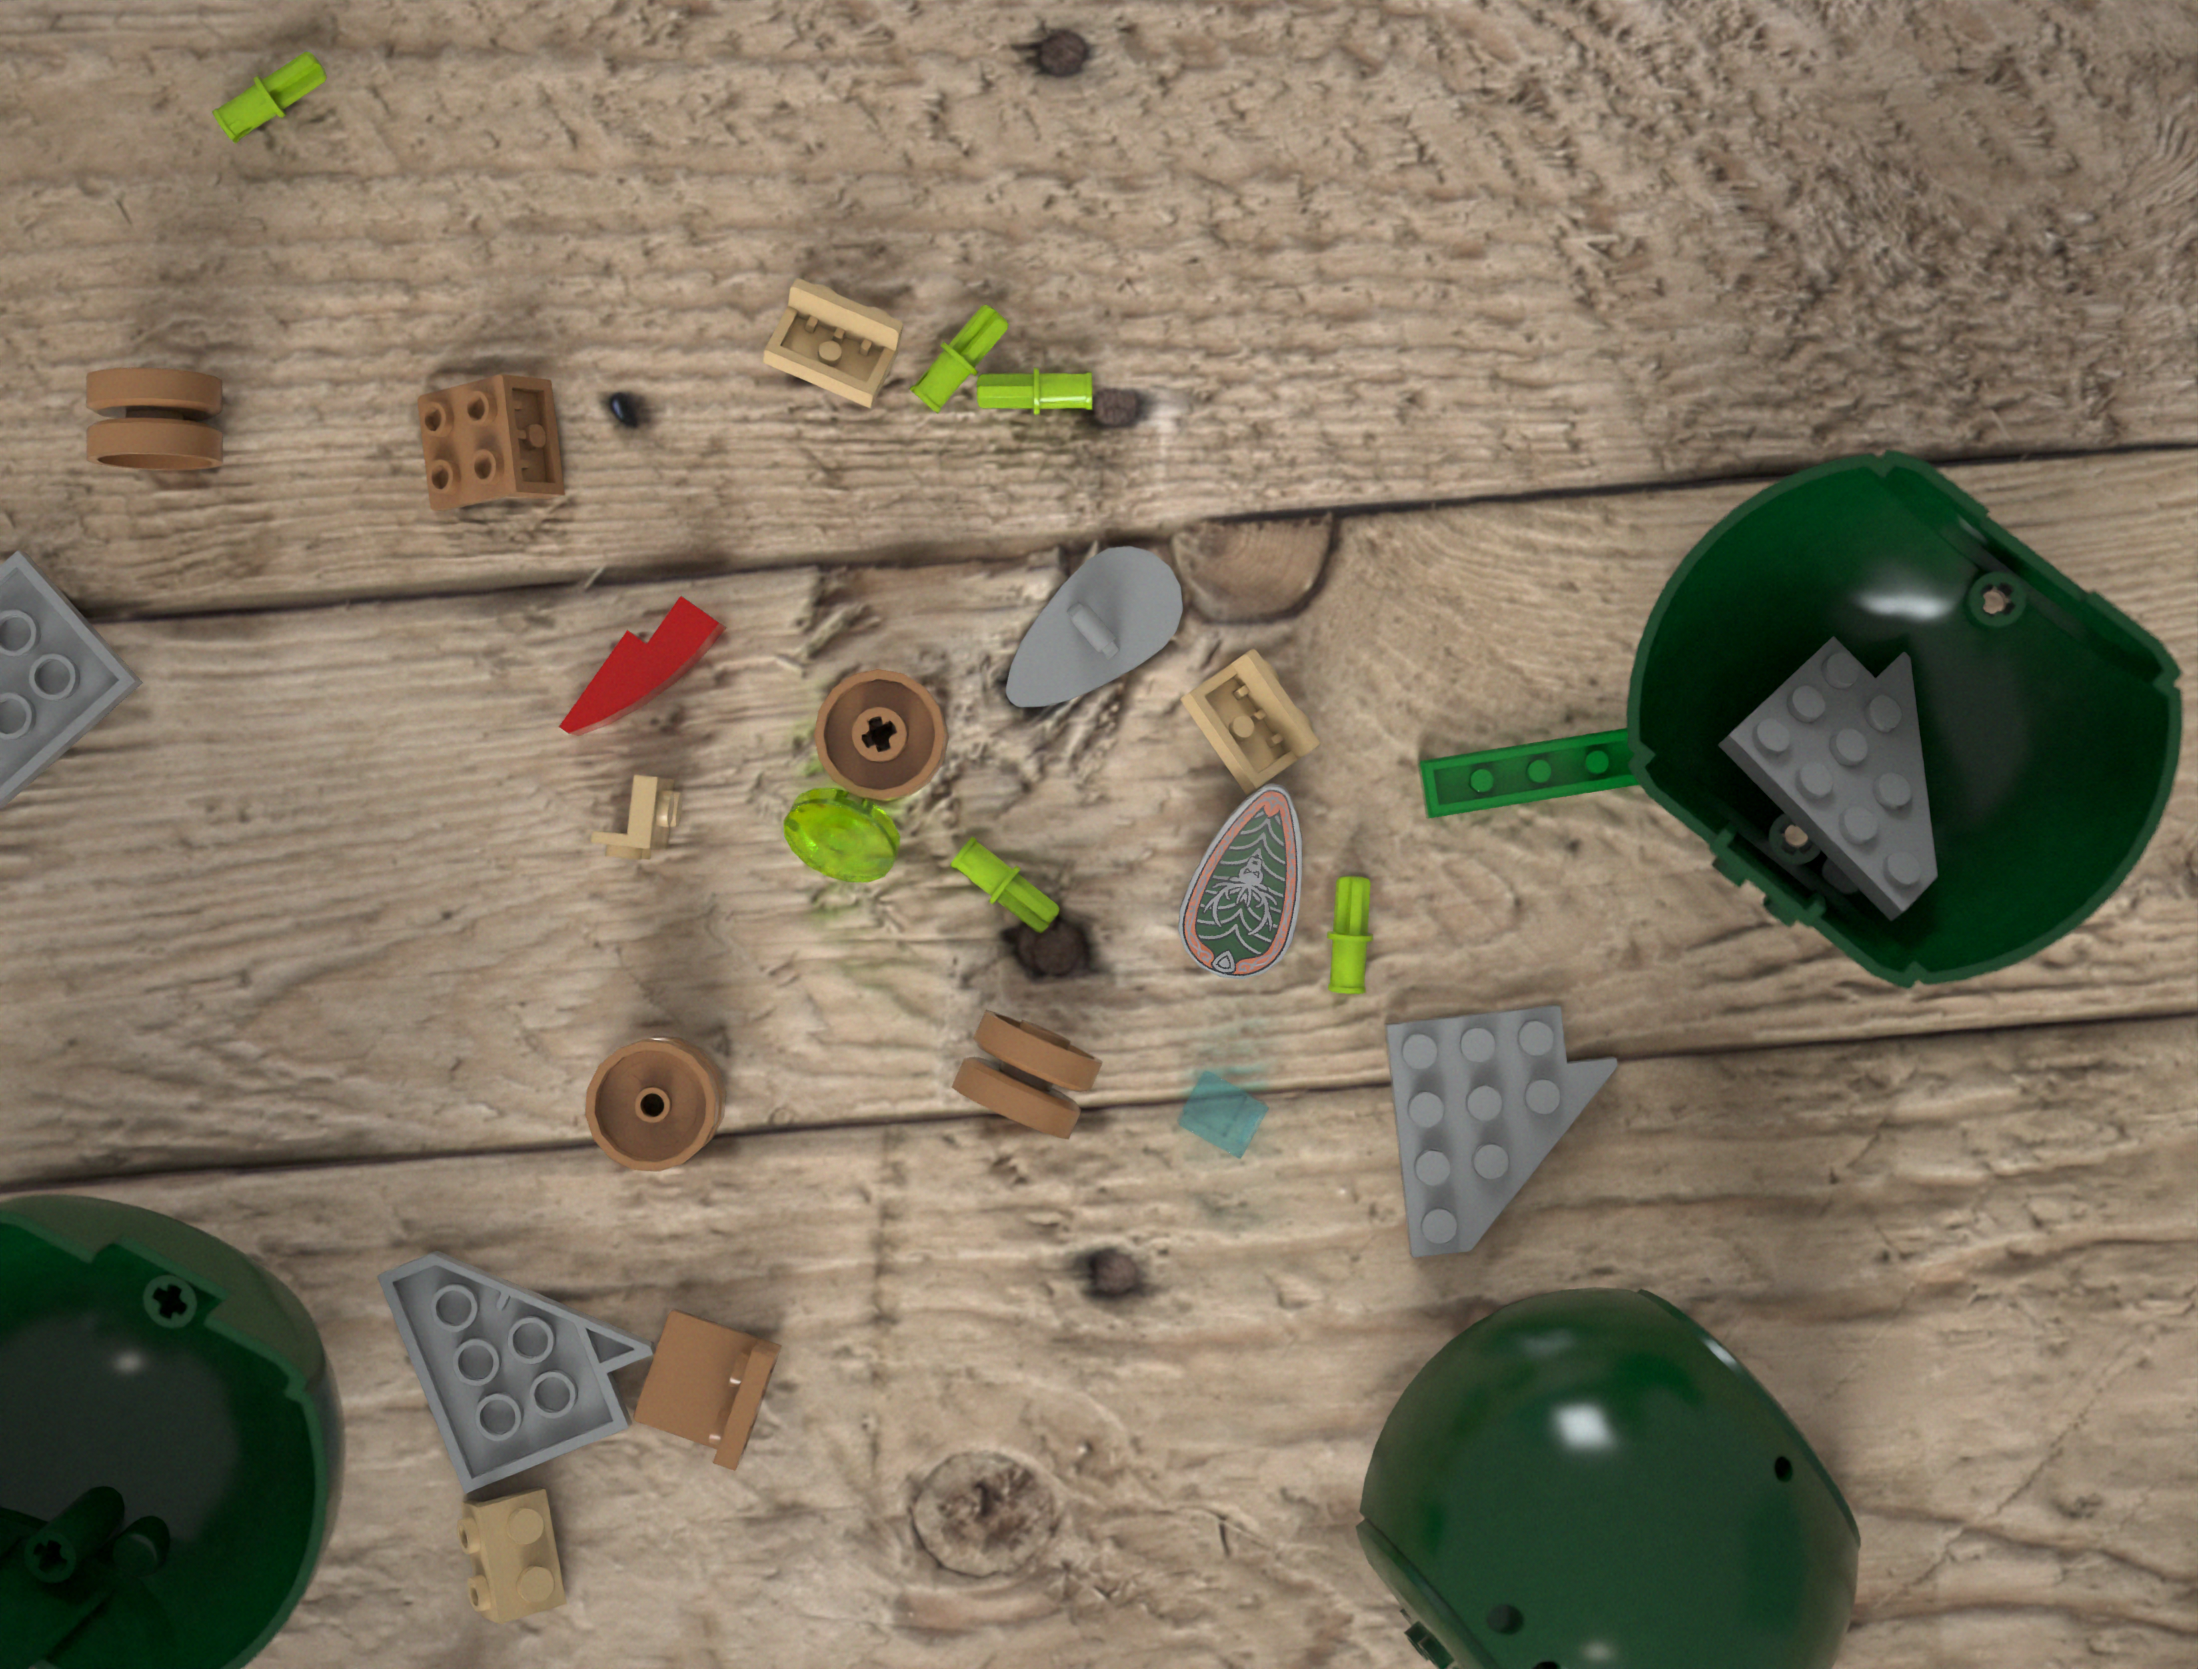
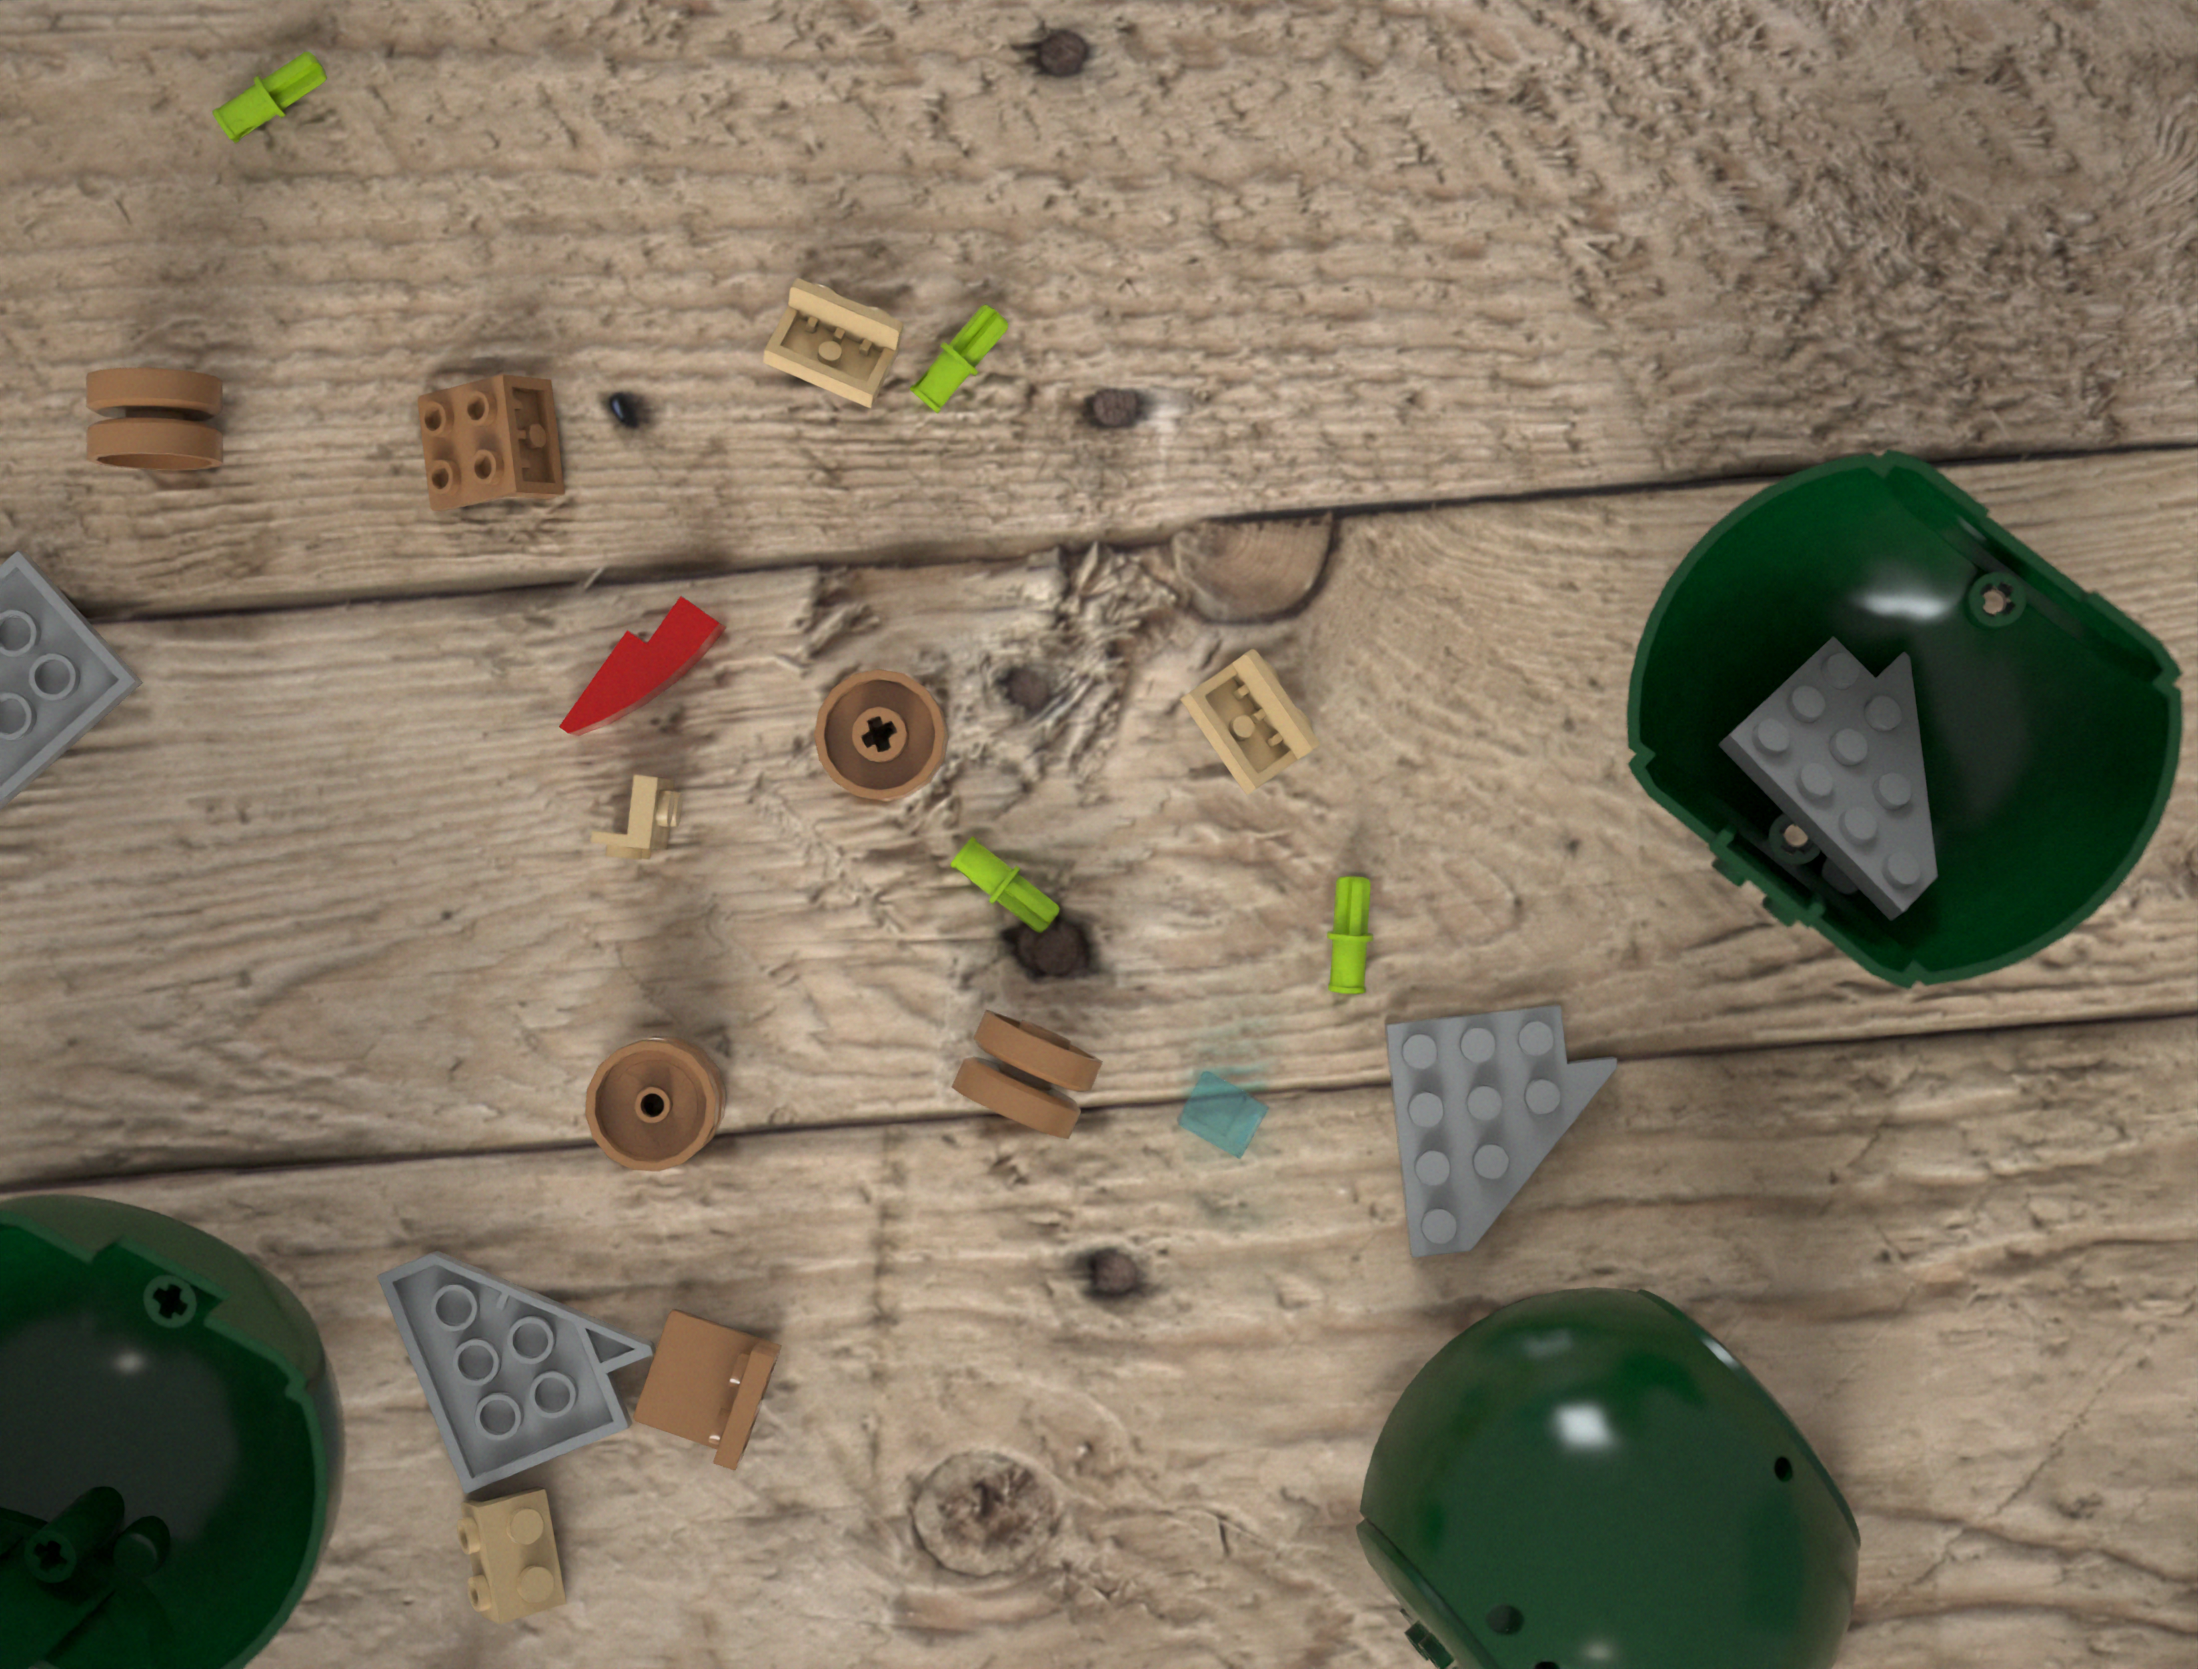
clear neon green tile [784,788,900,883] -> none
lime axle [977,367,1092,415] -> none
light grey shield [1006,546,1183,708] -> none
shield [1178,783,1303,979] -> none
green tile [1417,728,1640,819] -> none

